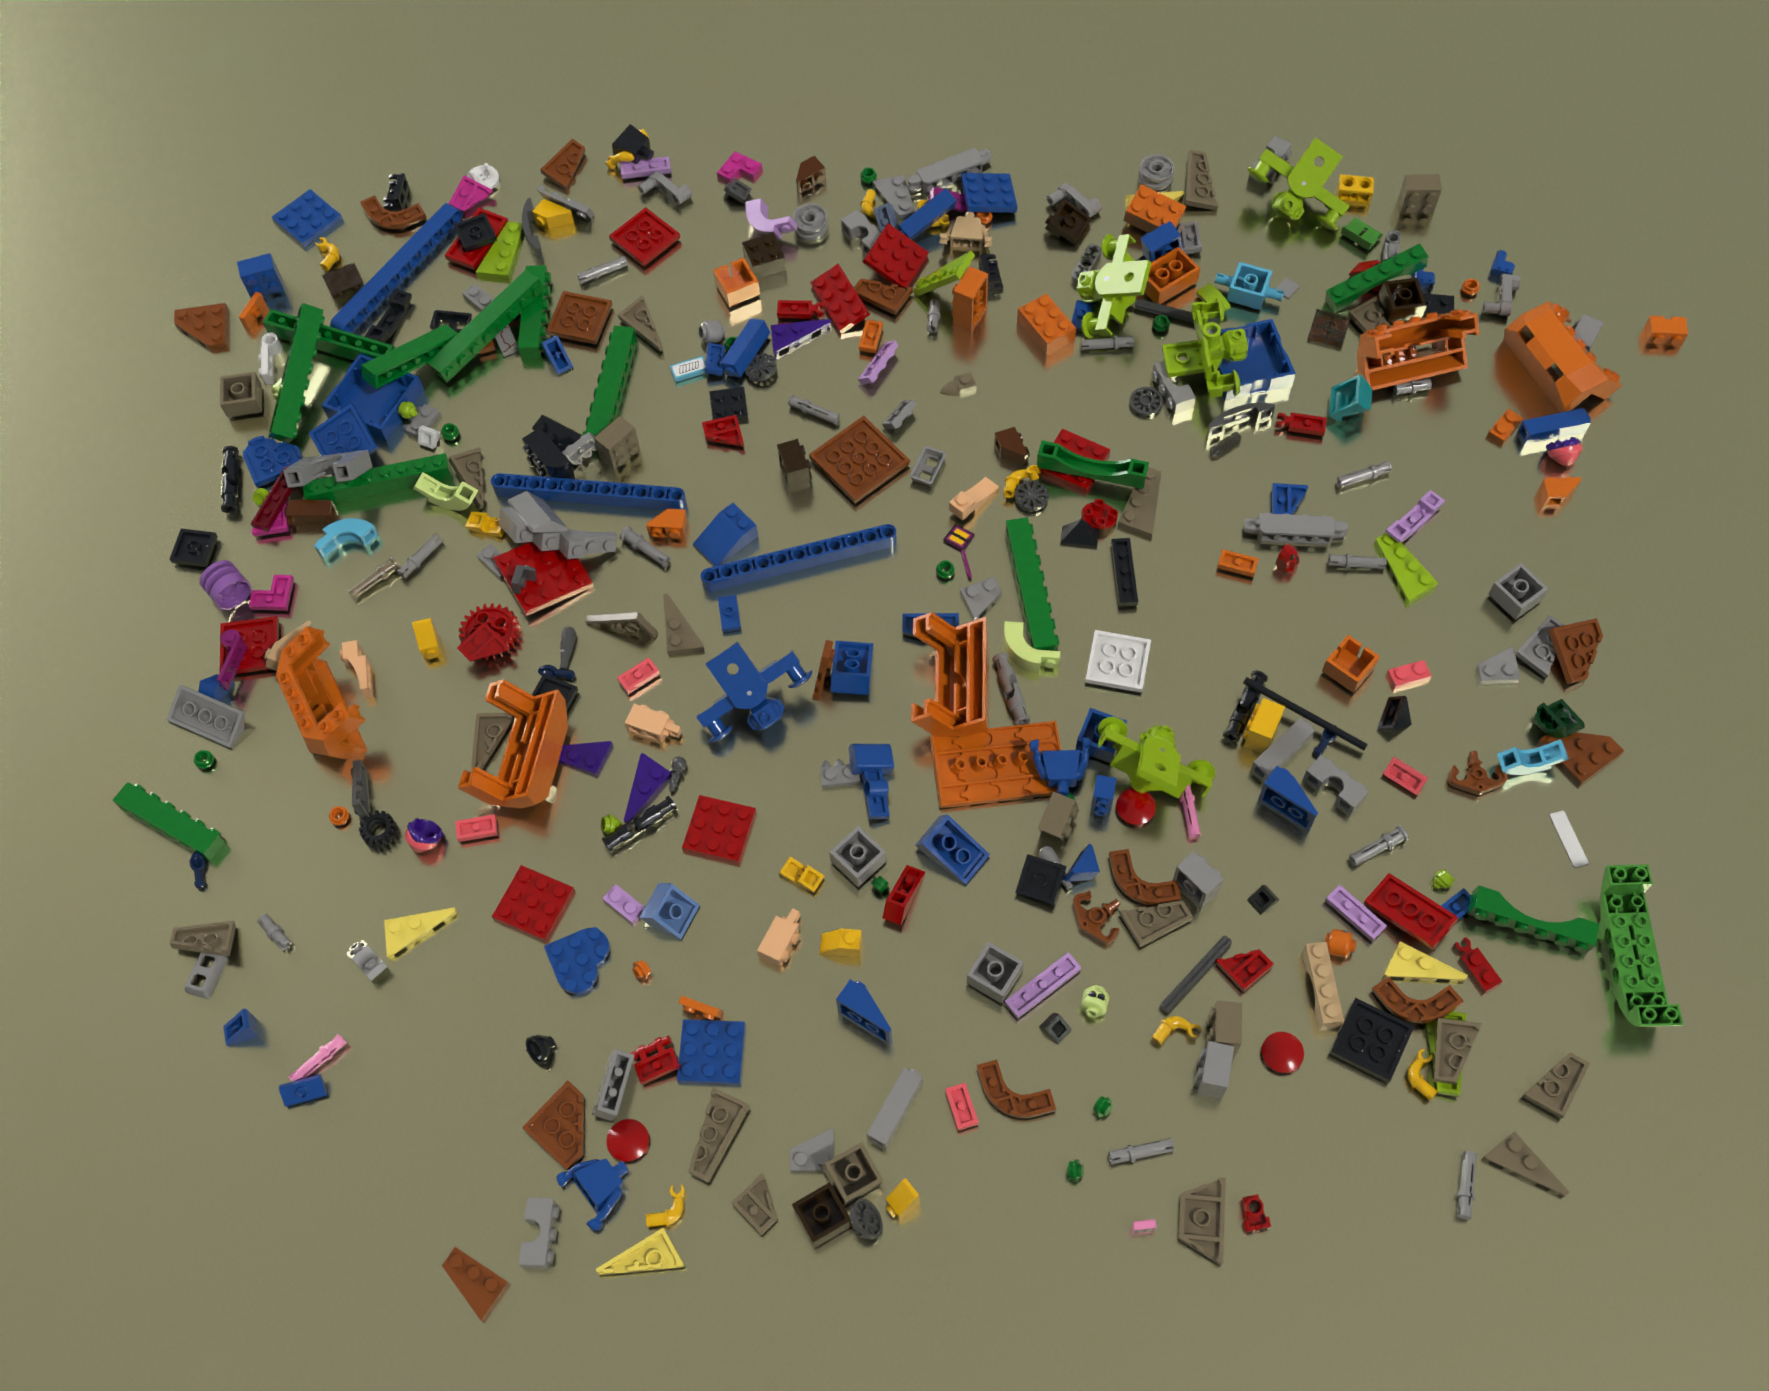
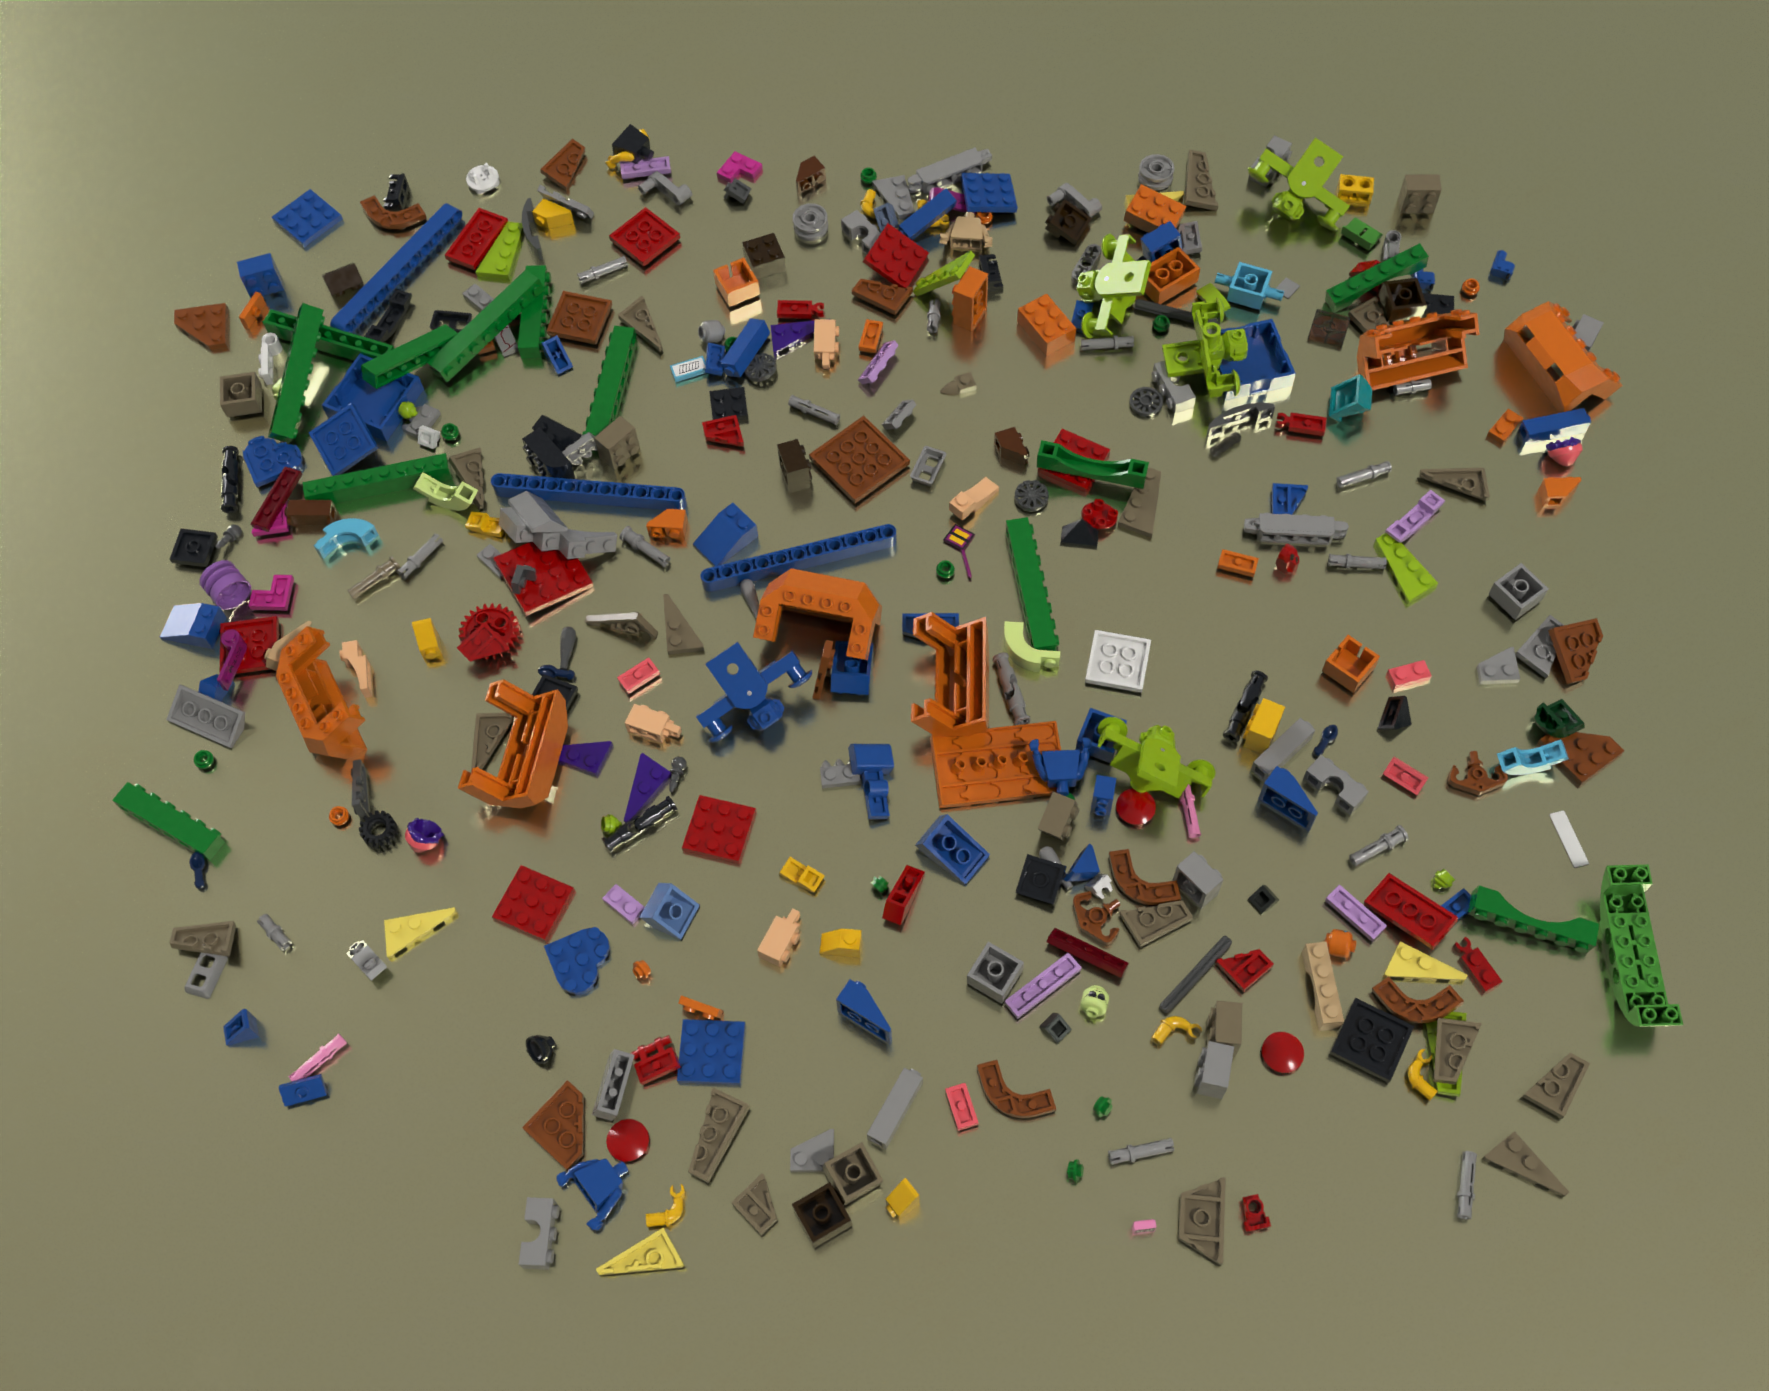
lime plate [252,488,269,506] -> none
light grey arch [283,450,372,488] -> none
yellow piece [316,237,339,272] -> none
dark orange wing [442,1247,509,1322] -> none
dark pink wing [449,175,493,213] -> none
black plate [453,213,497,252] -> none
coral plate [455,814,498,842] -> none
blue plate [718,595,741,632] -> none
lavender arch [746,198,797,240] -> none
red plate [810,263,870,334] -> none
light grey brick [829,826,887,887] -> none
dark grey wheel [849,1198,882,1240] -> none
light grey wing [960,577,1002,620] -> none
yellow piece [1003,465,1040,498] -> none
black plate [1111,538,1138,607] -> none
black piece [1243,677,1368,751] -> none
light grey beam [1482,274,1521,316] -> none
orange brick [1644,316,1688,345] -> none
none -> blue slope [160,603,227,649]
none -> dark grey bar [216,524,242,549]
none -> light grey piece [740,579,759,620]
none -> orange wedge [753,568,882,661]
none -> light nougat hinge [814,319,839,370]
none -> dark red tile [1046,928,1129,978]
none -> white tile [1084,874,1112,899]
none -> dark tan wing [1419,467,1490,501]

